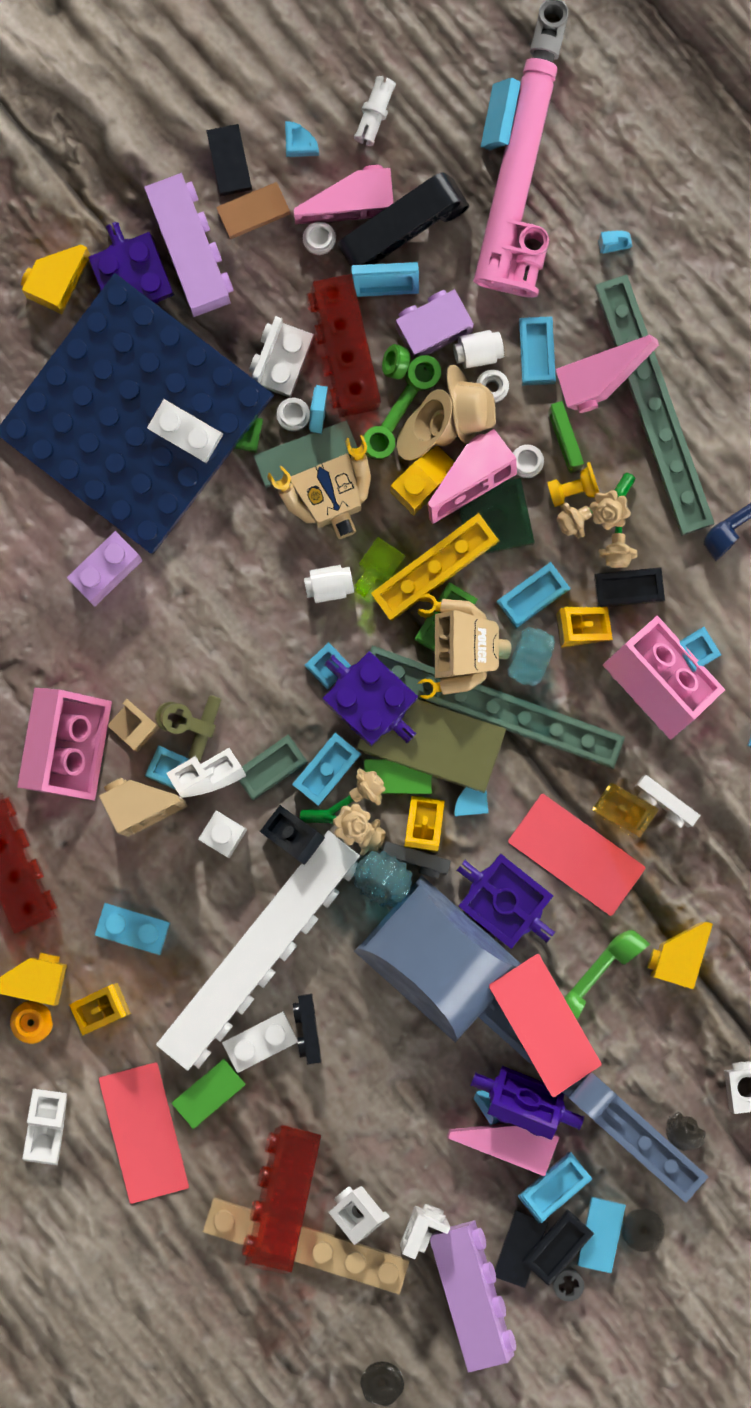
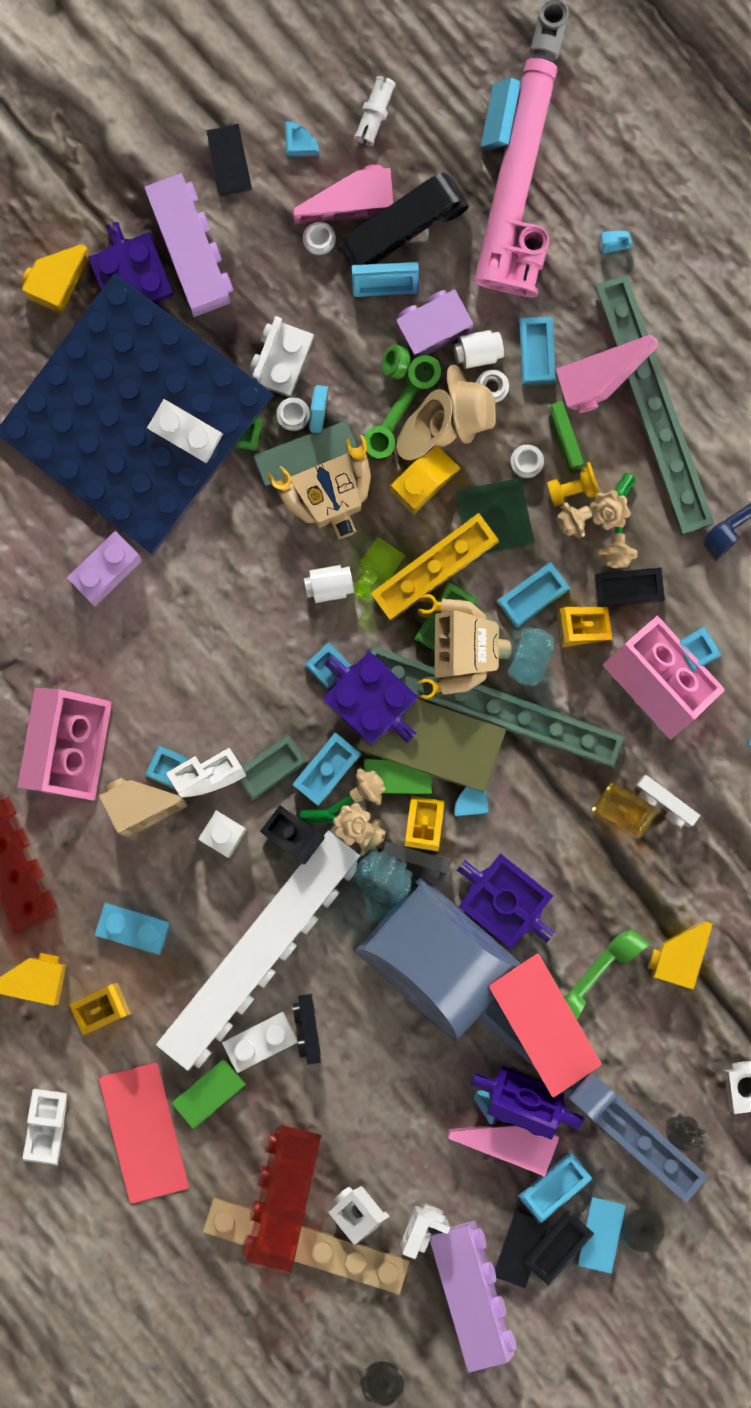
light orange plate [10,1001,53,1044] -> none
tan panel [108,699,160,753] -> none
olive piece [155,695,222,761] -> none
medium nougat tile [216,182,290,240] -> none
clear red brick [306,274,381,417] -> none
bright pink slope [428,429,517,524] -> none
coral sticker [508,794,646,916] -> none
dark grey bush [552,1268,584,1301] -> none

